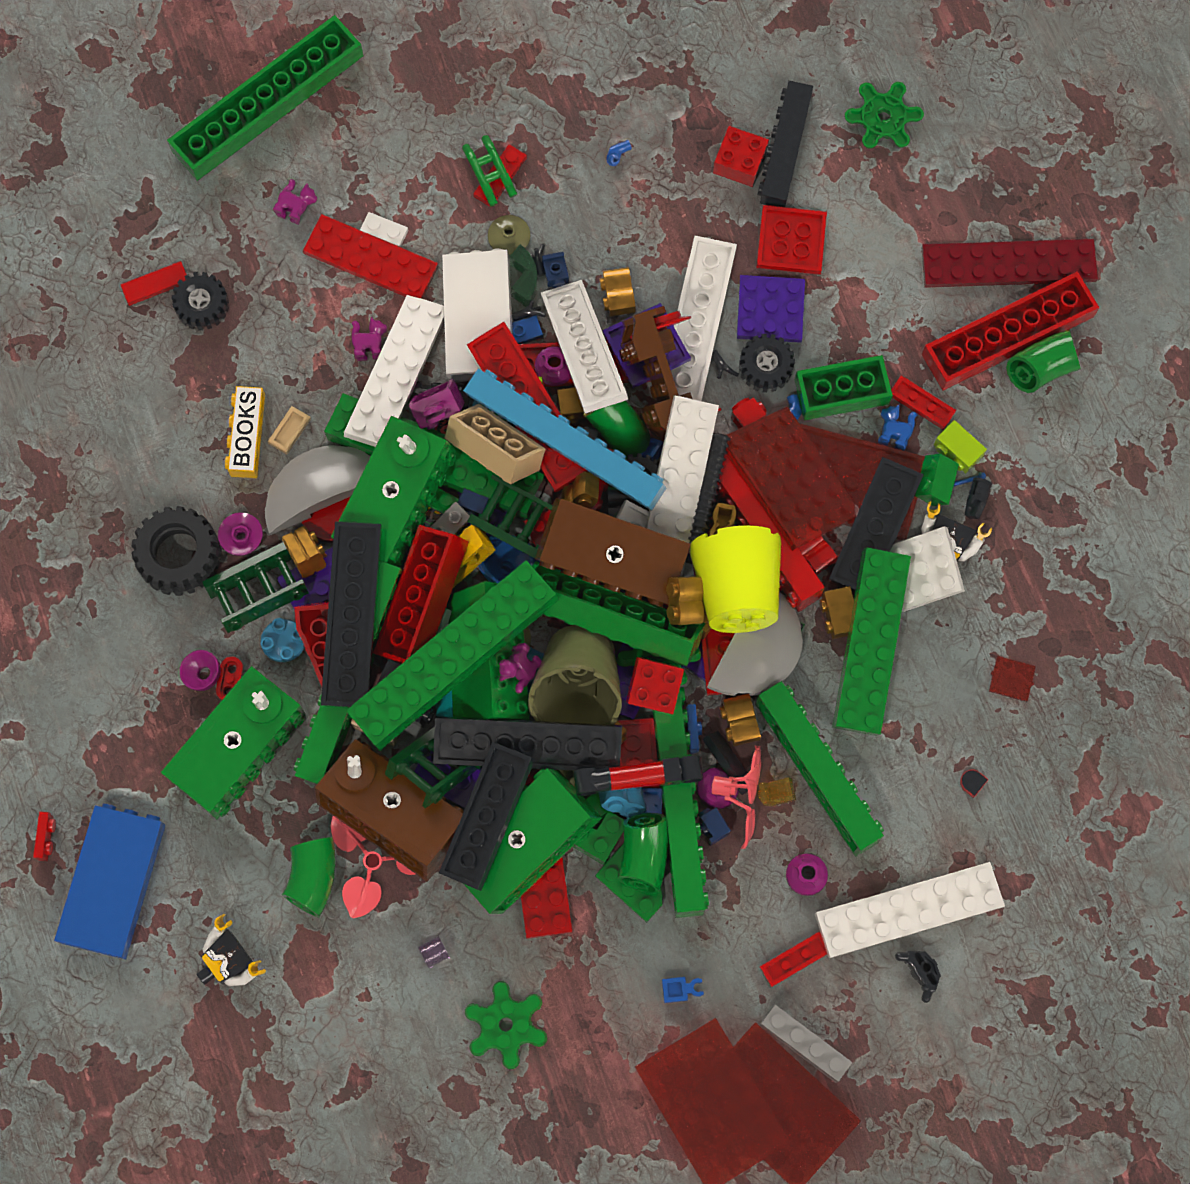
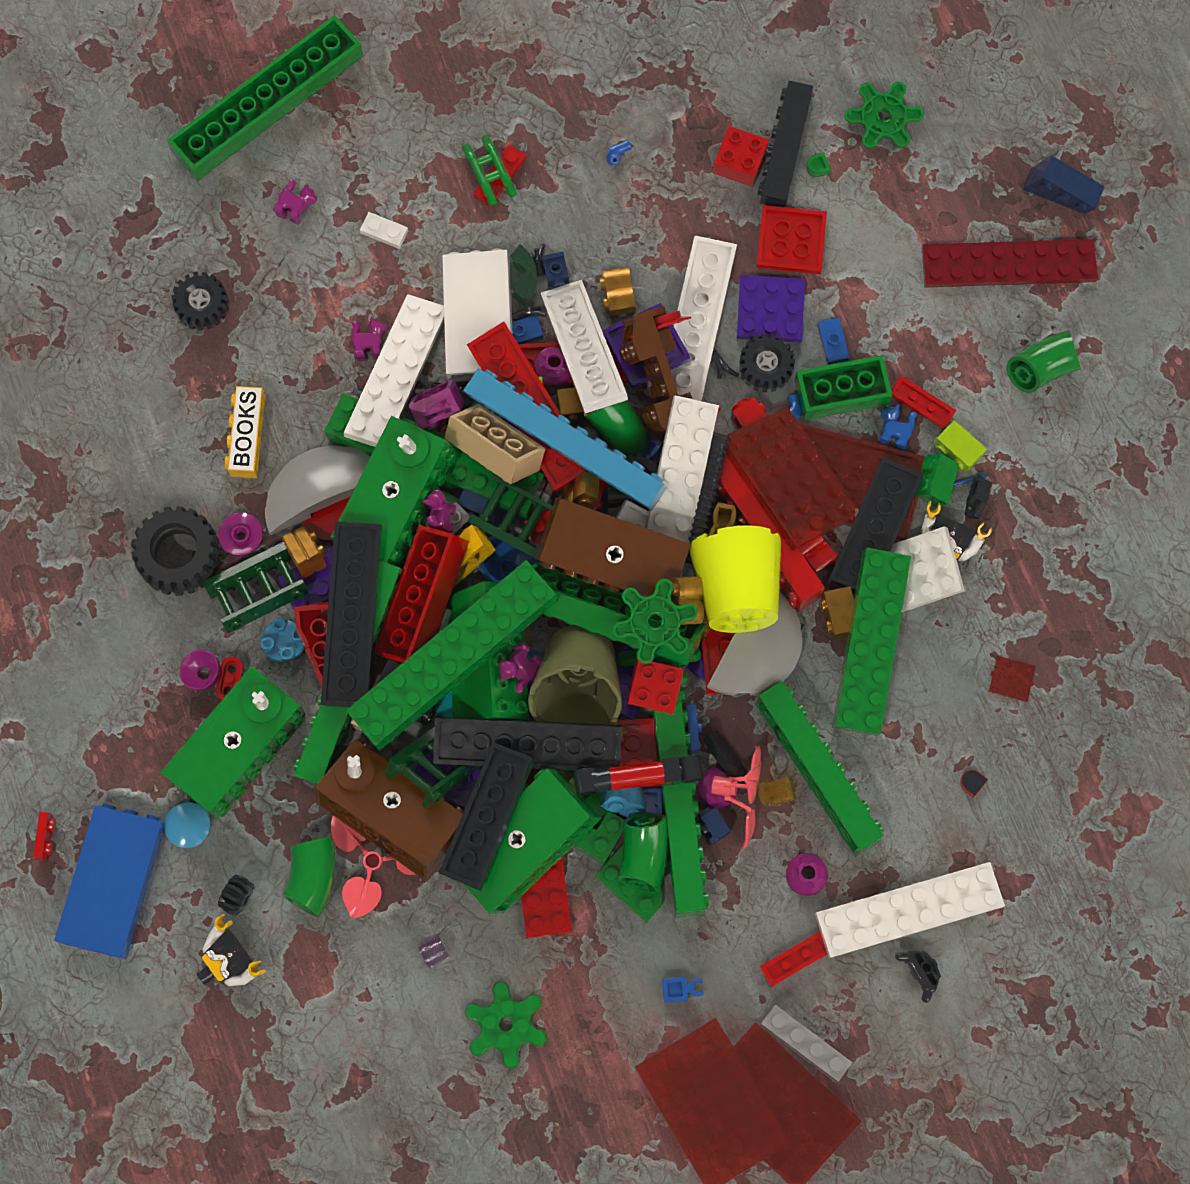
red tile [120,261,187,306] -> none
tan tile [268,406,311,454] -> none
red plate [303,214,439,299] -> none
olive dish [488,215,531,256] -> none
pearl gold brick [719,694,761,746] -> none
red brick [922,271,1099,391] -> none
none -> dark azure dish [164,802,211,849]
none -> black gear [218,874,254,916]
none -> magenta animal [423,490,456,533]
none -> green plate [613,579,698,664]
none -> green tile [806,152,831,177]
none -> blue plate [817,318,850,365]
none -> dark blue wedge [1022,155,1105,214]

